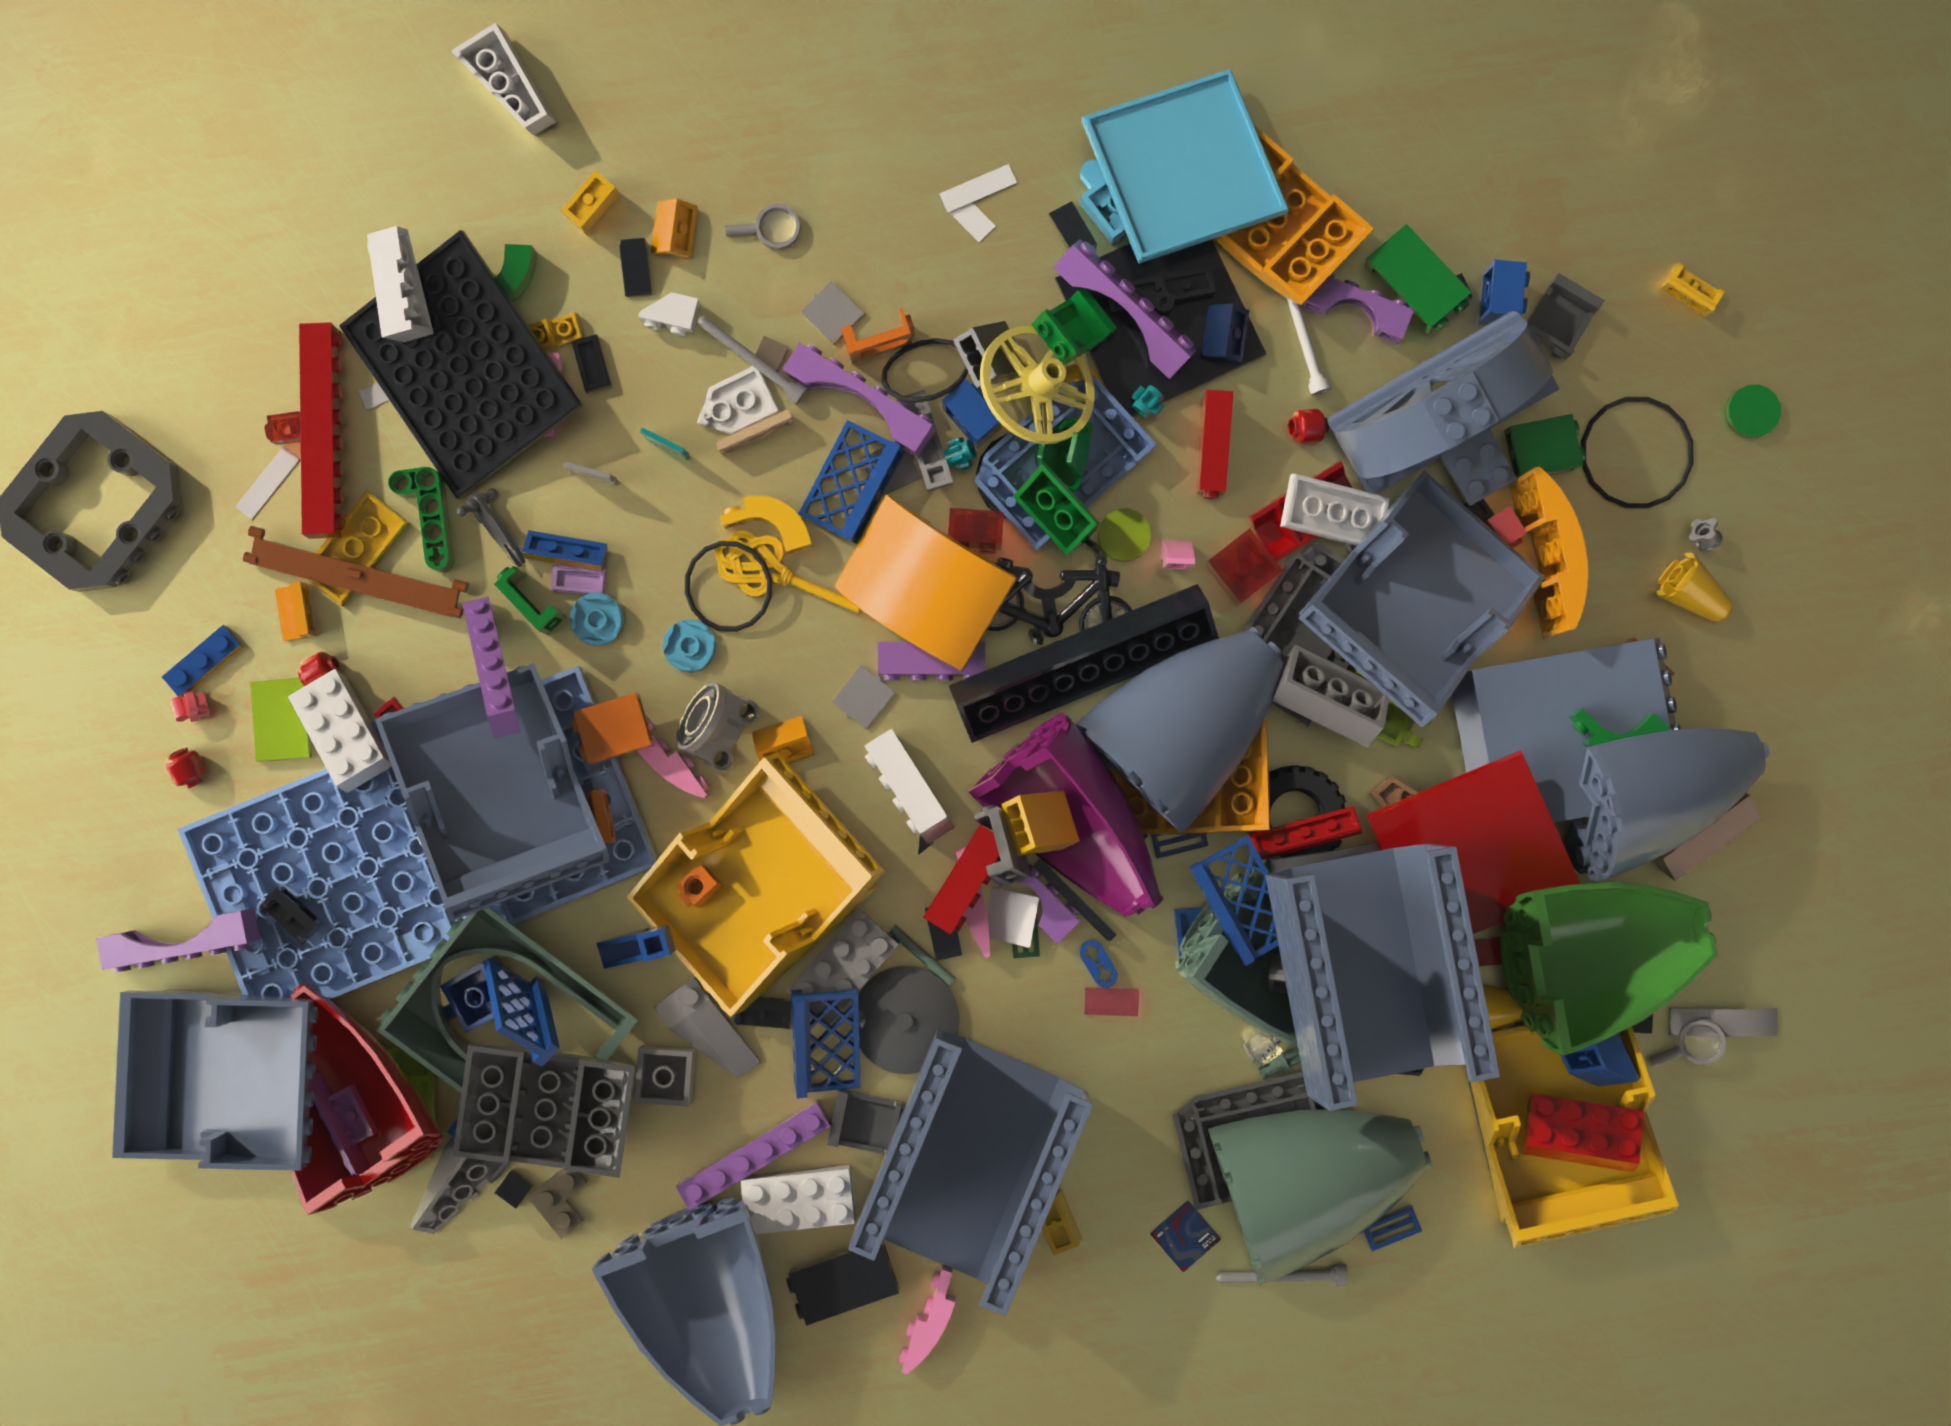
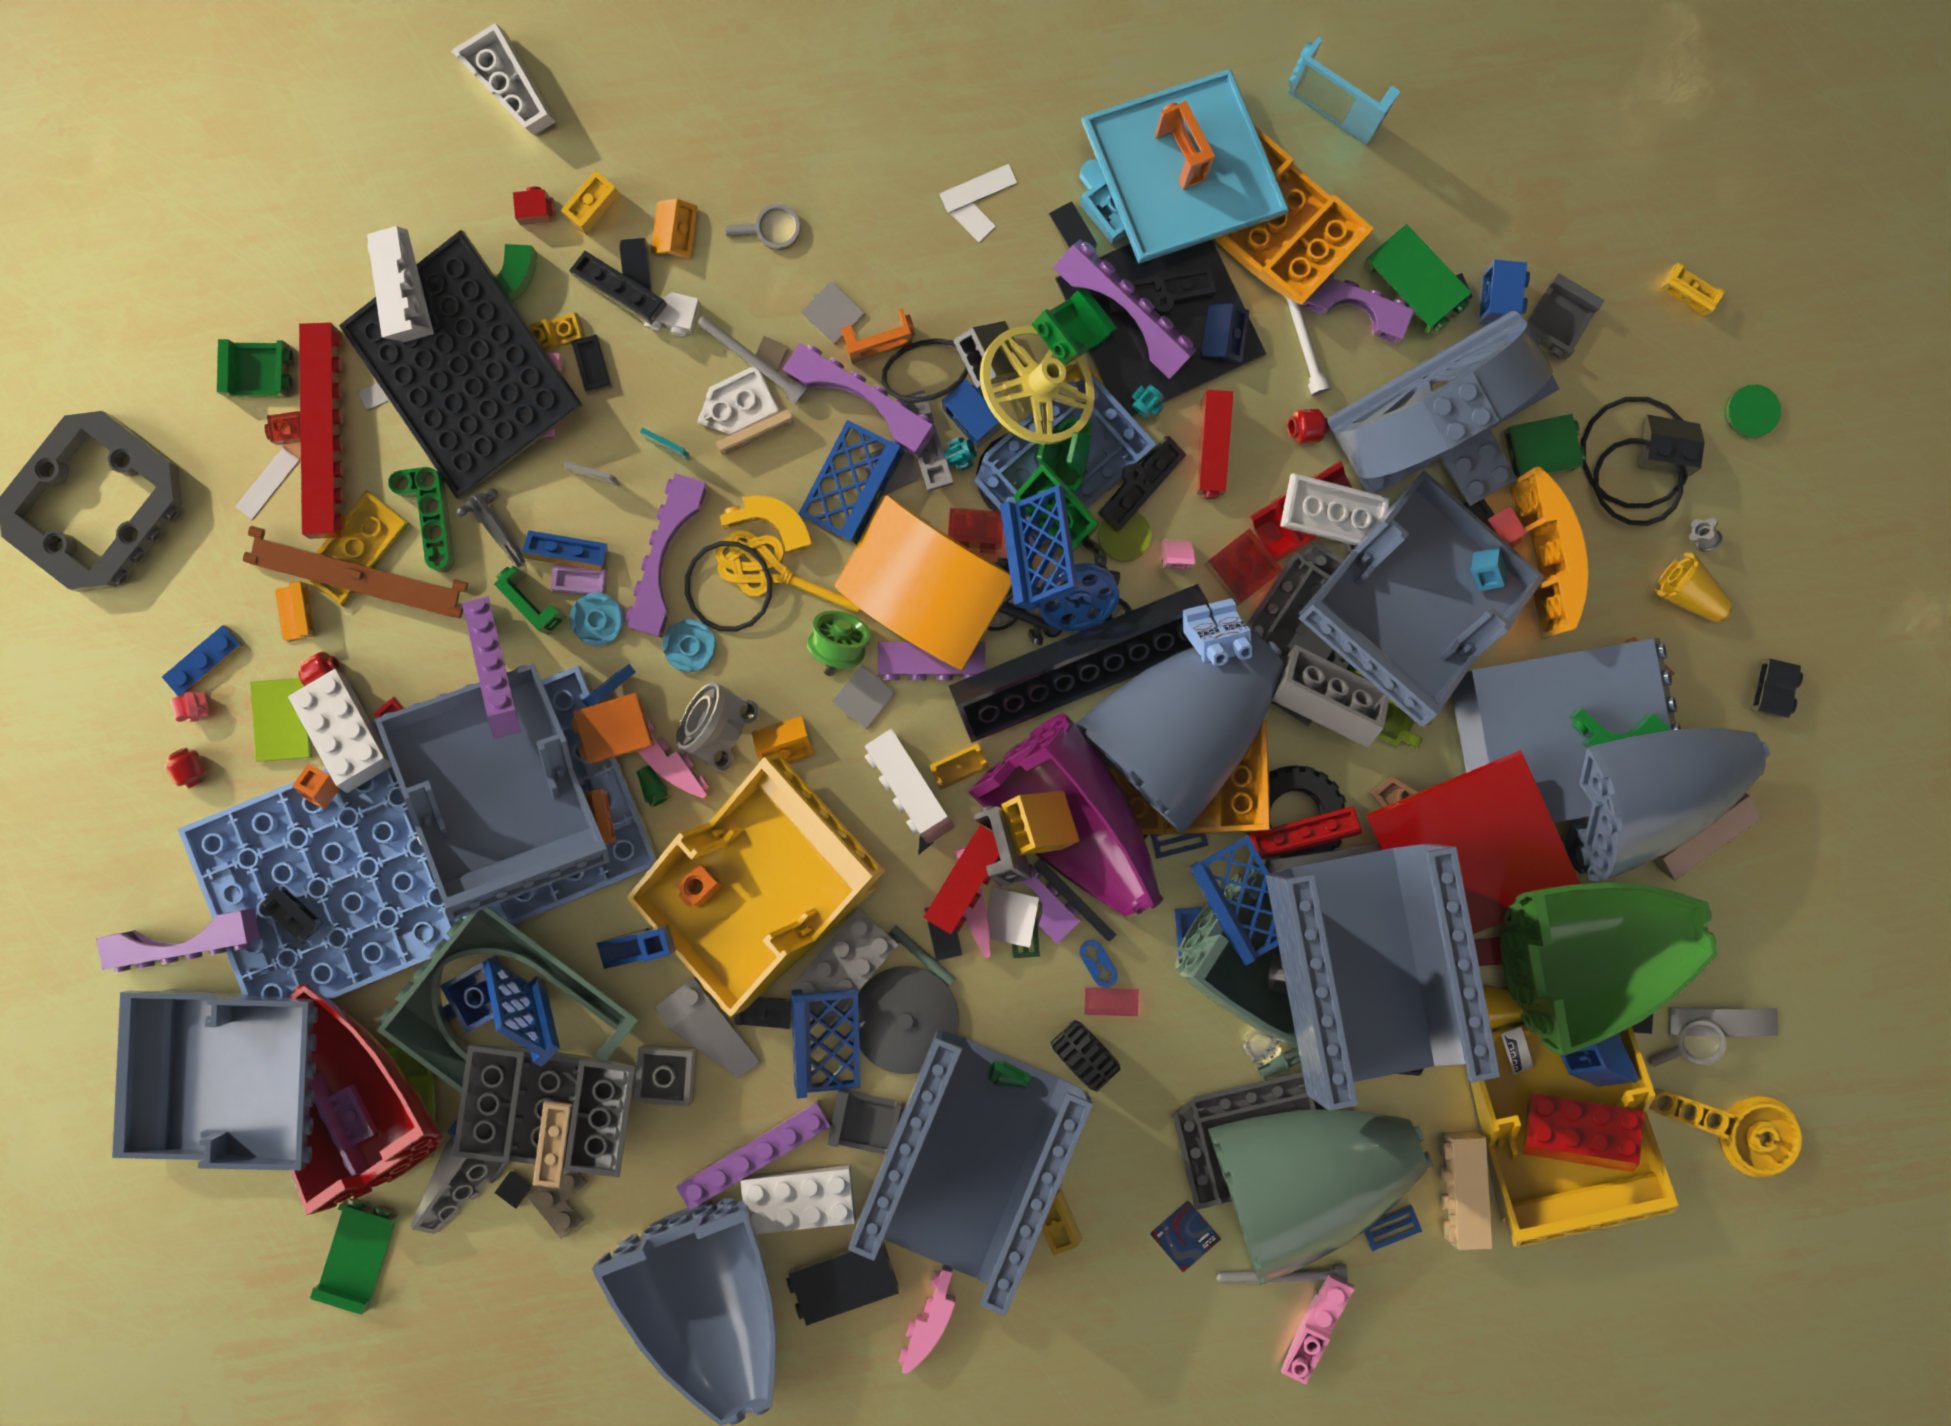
none -> green panel [217,339,293,398]
none -> orange brick [292,764,340,810]
none -> green panel [310,1198,398,1315]
none -> red brick [513,186,555,225]
none -> tan tile [533,1101,572,1188]
none -> black tile [569,251,667,325]
none -> blue tile [582,664,636,707]
none -> medium lavender arch [626,473,709,638]
none -> green cone [636,765,670,807]
none -> bright green wheel [807,611,871,676]
none -> yellow hinge [929,743,989,790]
none -> green cone [988,1059,1030,1089]
none -> blue fence [1000,485,1078,611]
none -> blue wedge [1038,563,1119,631]
none -> black tyre [1051,1020,1121,1092]
none -> black hinge [1098,436,1187,532]
none -> orange panel [1154,101,1215,190]
none -> light blue hips [1183,598,1252,667]
none -> bright pink slope [1281,1273,1354,1385]
none -> medium azure panel [1288,36,1400,146]
none -> tan brick [1439,1131,1492,1250]
none -> dark azure panel [1471,547,1507,592]
none -> white sticker [1501,1027,1533,1075]
none -> black piece [1593,438,1683,526]
none -> black slope [1639,414,1705,476]
none -> yellow beam [1649,1089,1802,1178]
none -> black brick [1751,658,1803,718]

